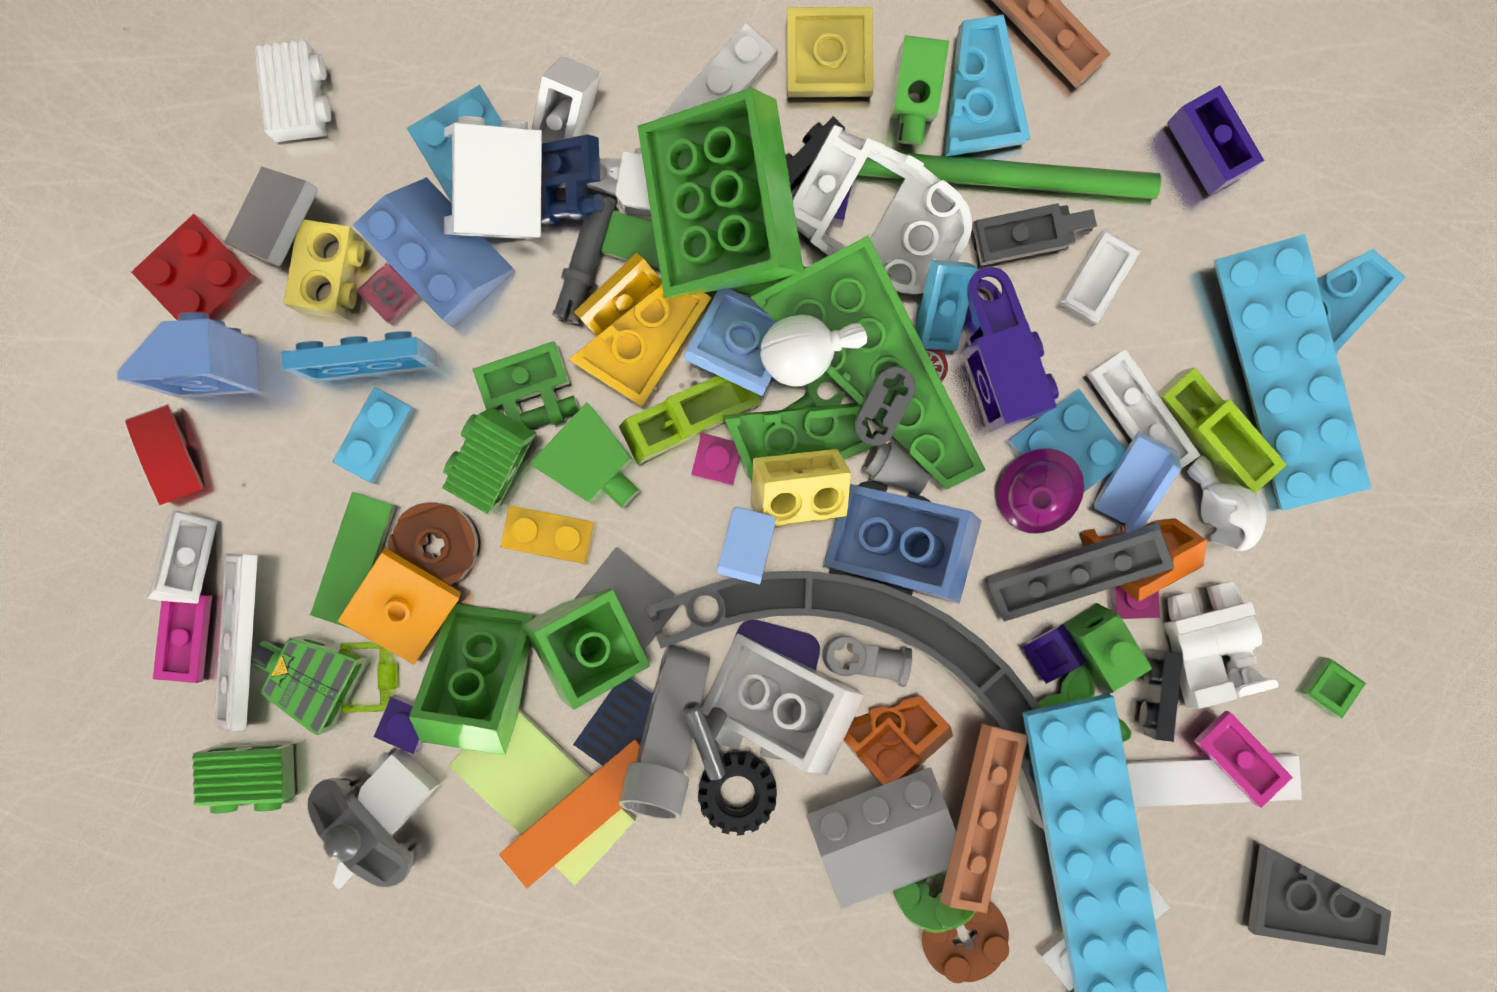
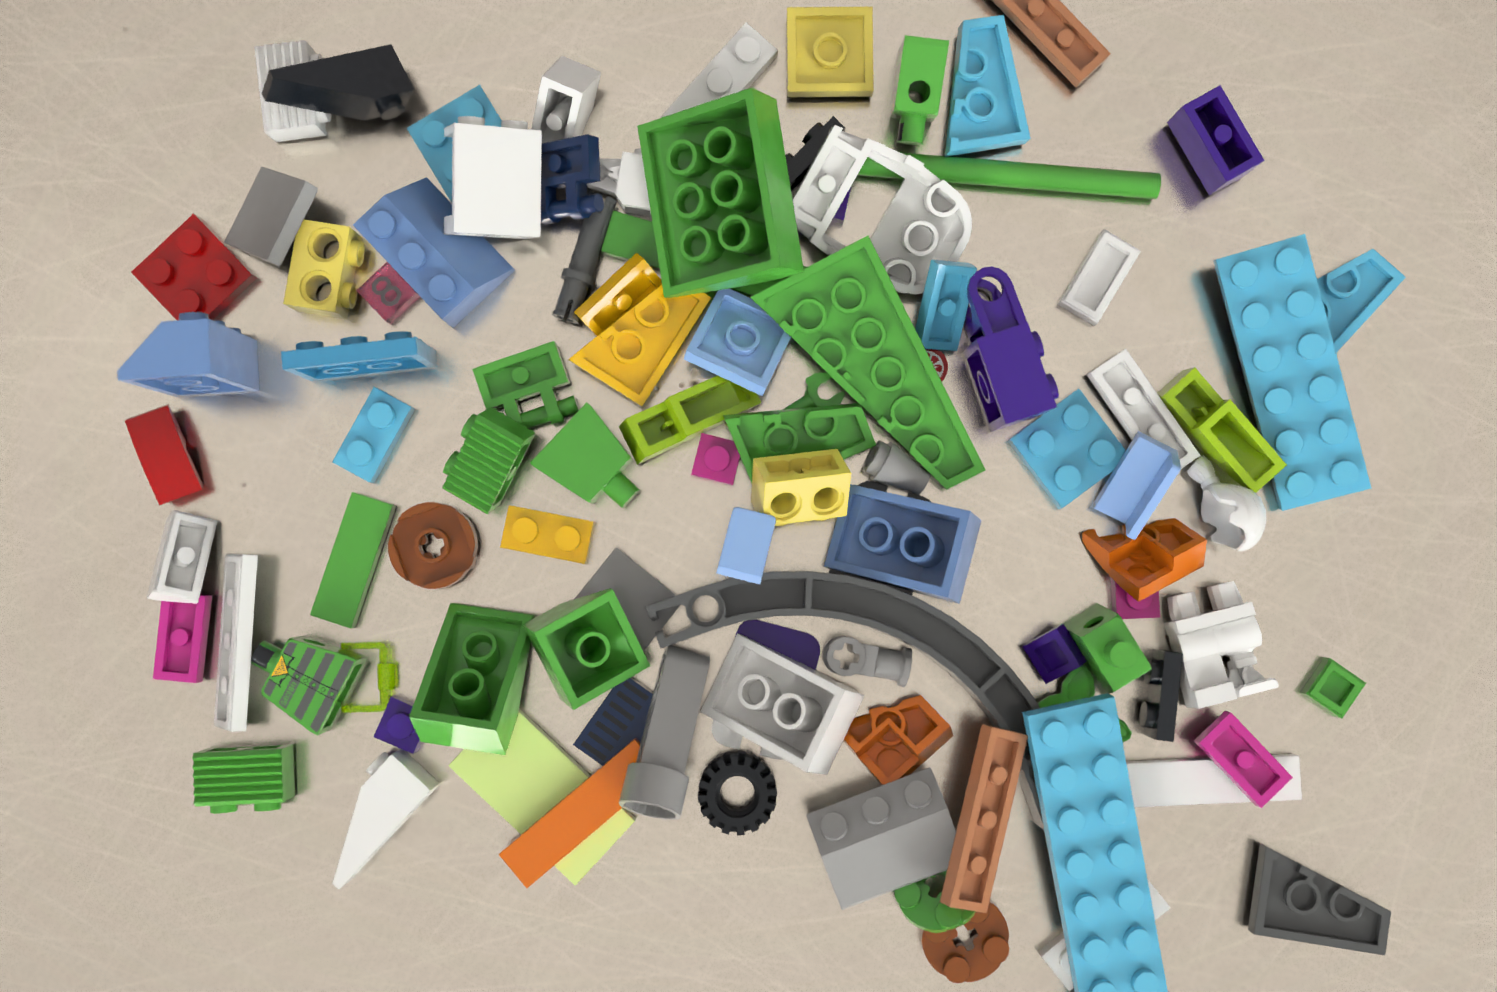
dark grey connector [307,777,417,887] -> none
light orange plate [338,548,461,665] -> none
dark grey piece [683,701,727,780] -> none
white hair [760,314,867,386] -> none
dark grey beam [854,365,916,446] -> none
dark grey hinge [972,203,1097,266] -> none
dark grey plate [988,523,1175,622] -> none
magenta hat [997,448,1084,533] -> none
none -> black slope [261,44,414,121]

